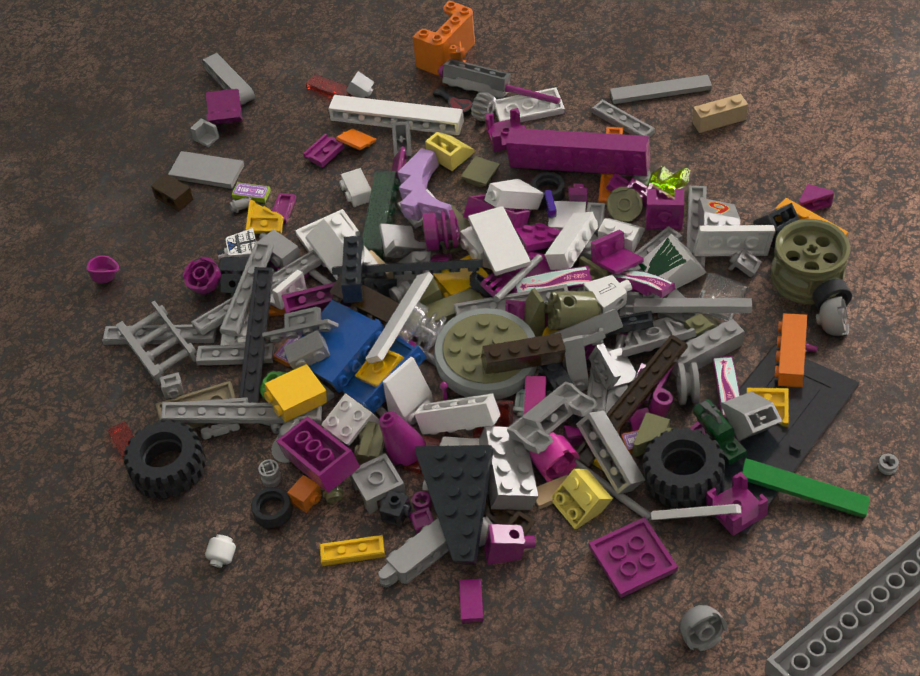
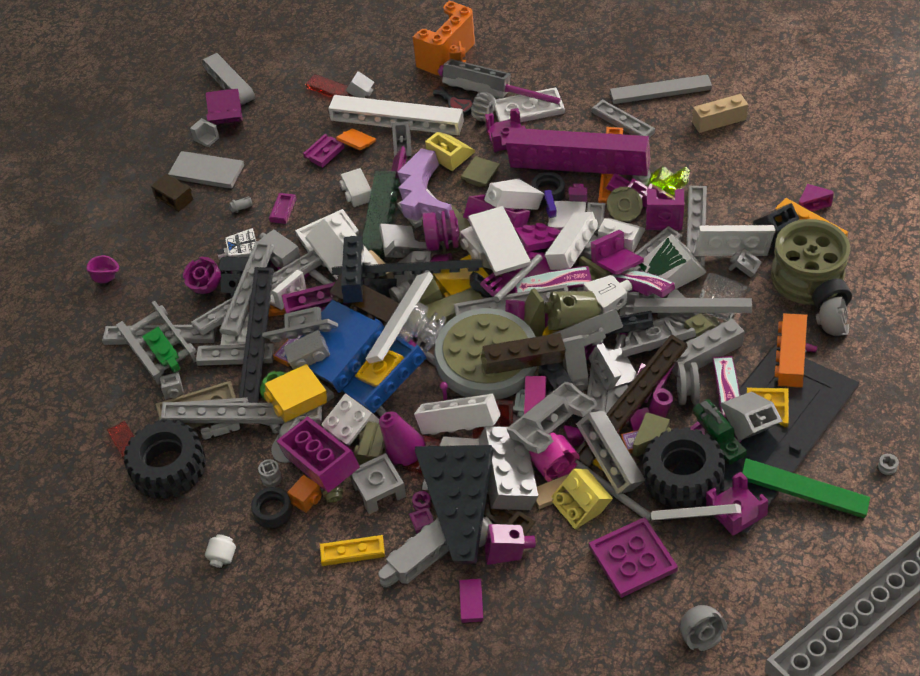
tile [232,182,271,203] -> none
yellow wing [246,200,284,234] -> none
black brick [380,490,412,527] -> none
white slope [383,357,433,425] -> none
light grey slope [698,198,740,230] -> none
none -> green hinge [142,327,181,373]

